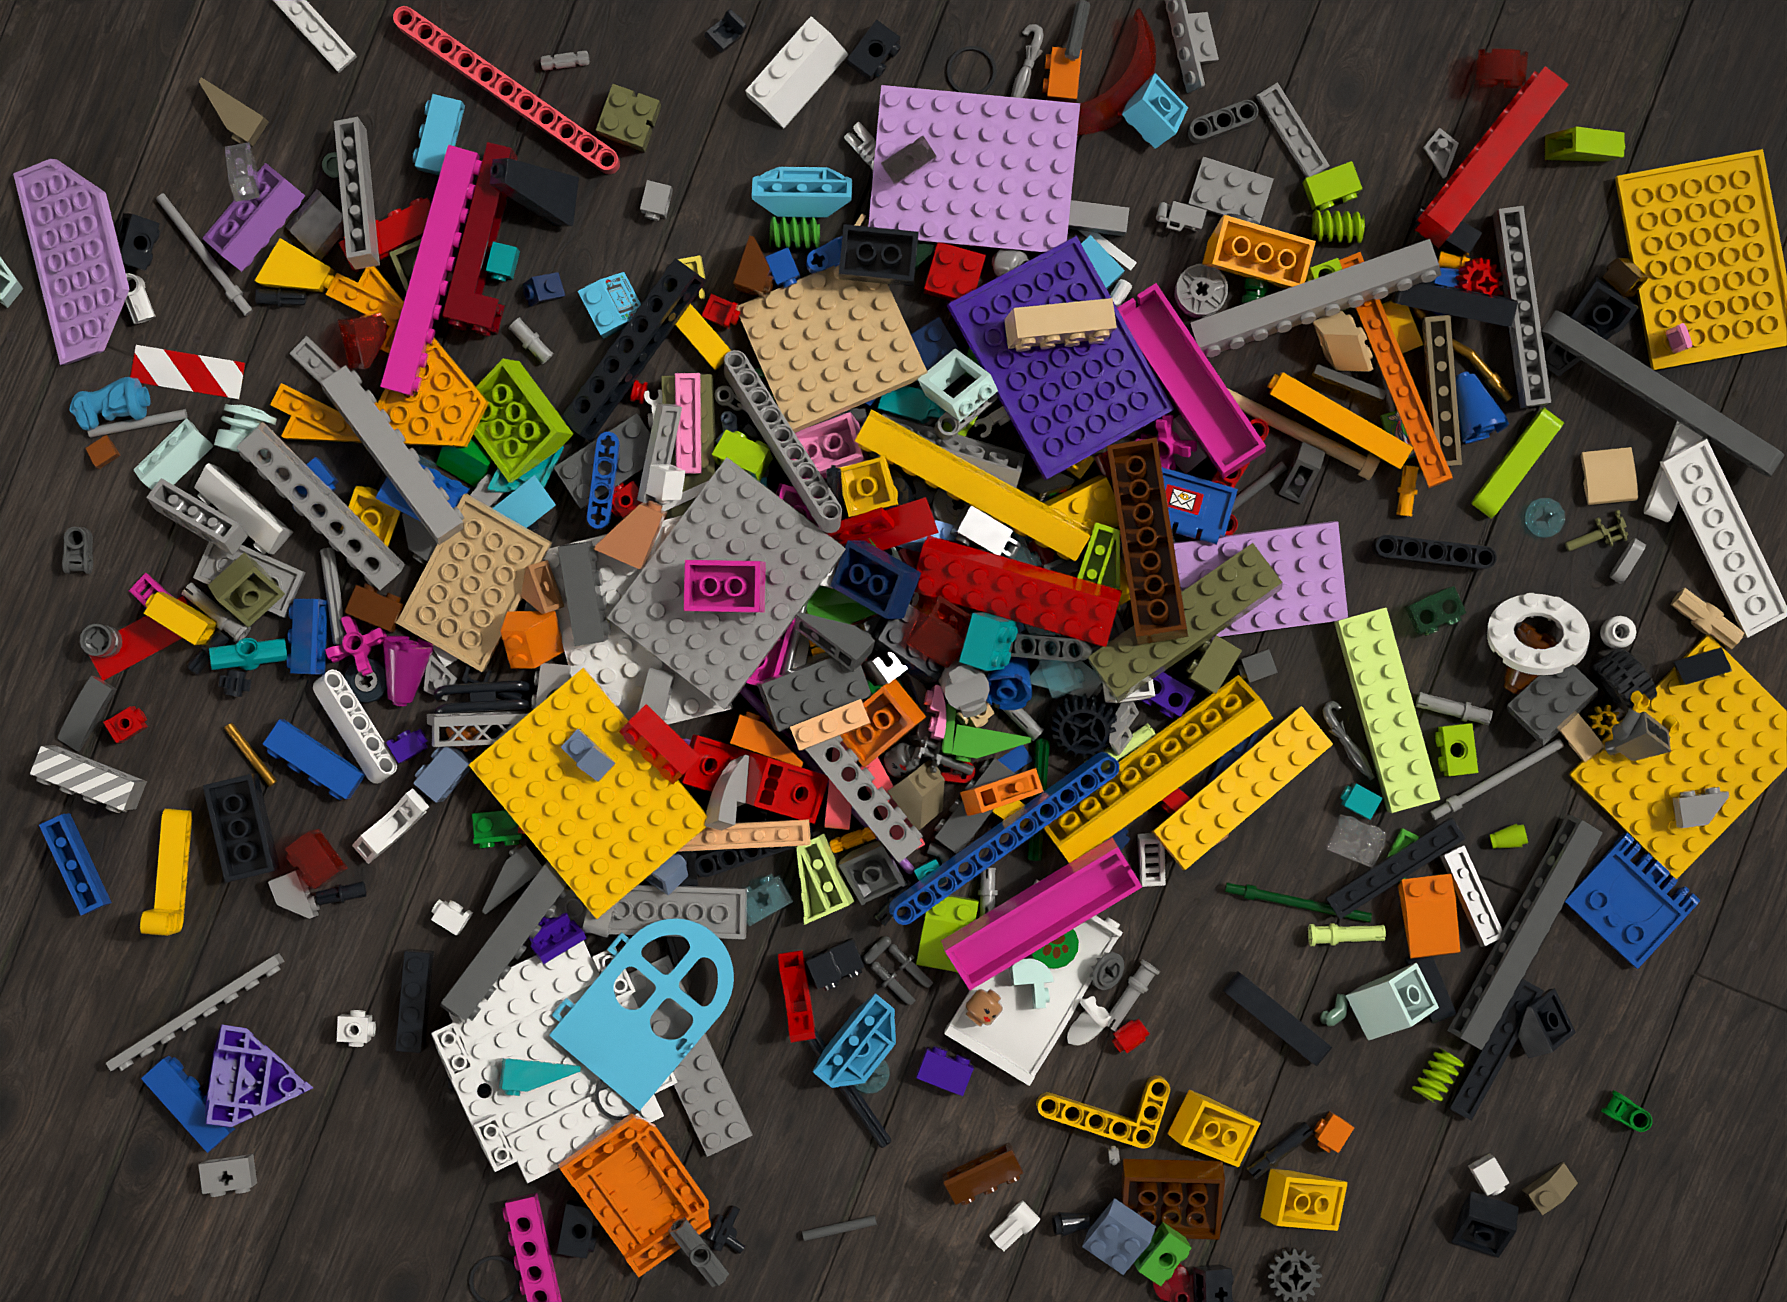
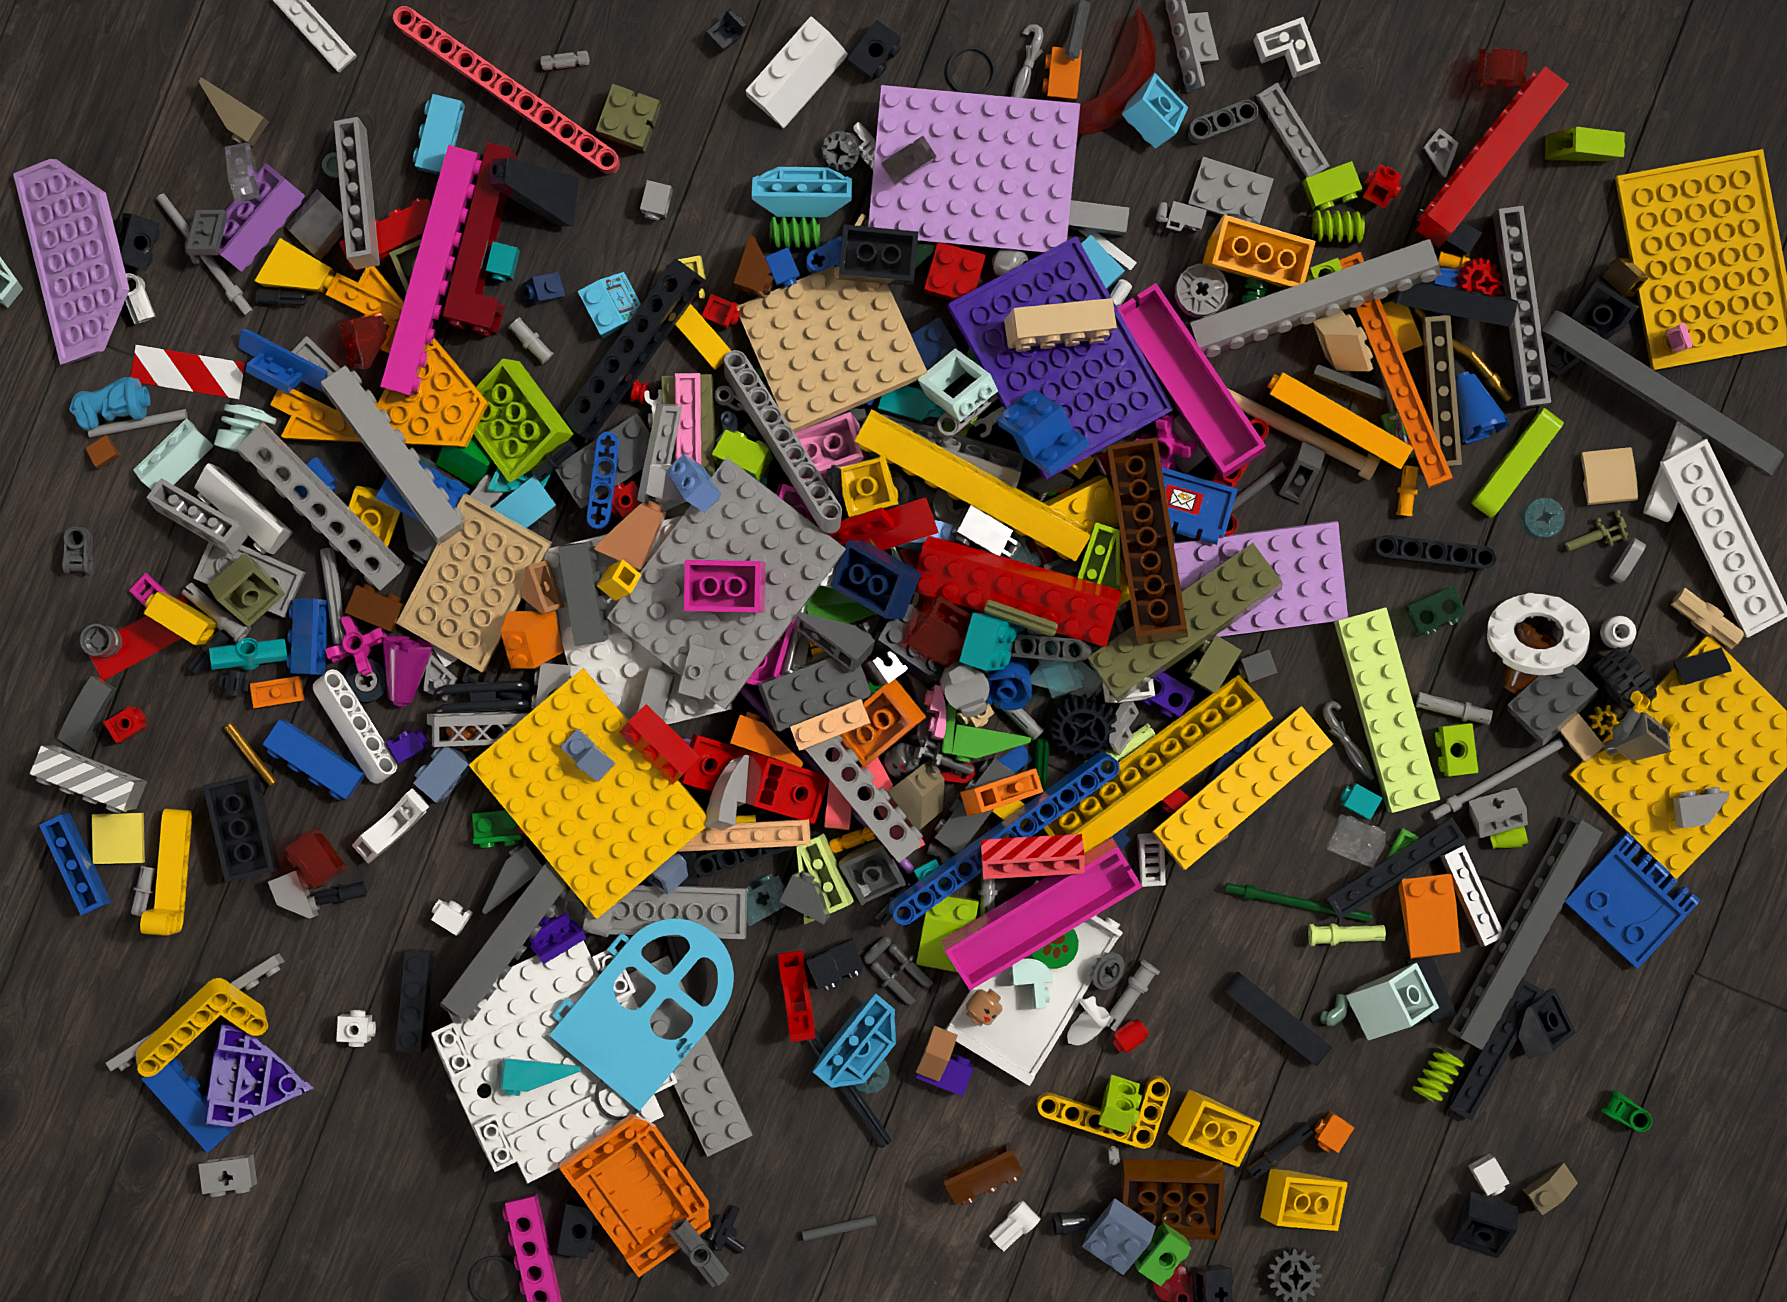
none -> light yellow tile [92,813,145,864]
none -> light grey axle [131,866,157,916]
none -> yellow beam [135,978,268,1077]
none -> dark grey bracket [185,210,227,264]
none -> blue bracket [239,328,328,394]
none -> orange plate [250,676,304,708]
none -> black axle [532,440,577,481]
none -> yellow brick [597,559,642,601]
none -> medium blue brick [667,453,722,513]
none -> light grey plate [678,644,717,699]
none -> yellow tile [736,814,757,823]
none -> dark grey slope [780,871,831,924]
none -> dark grey gear [821,131,859,171]
none -> medium nougat slope [916,1025,958,1082]
none -> coral brick [981,834,1085,879]
none -> olive axle [984,600,1058,636]
none -> blue bracket [996,389,1090,476]
none -> lime brick [1099,1075,1142,1134]
none -> white brick [1253,17,1321,78]
none -> red brick [1363,164,1402,208]
none -> light grey brick [1469,788,1528,838]

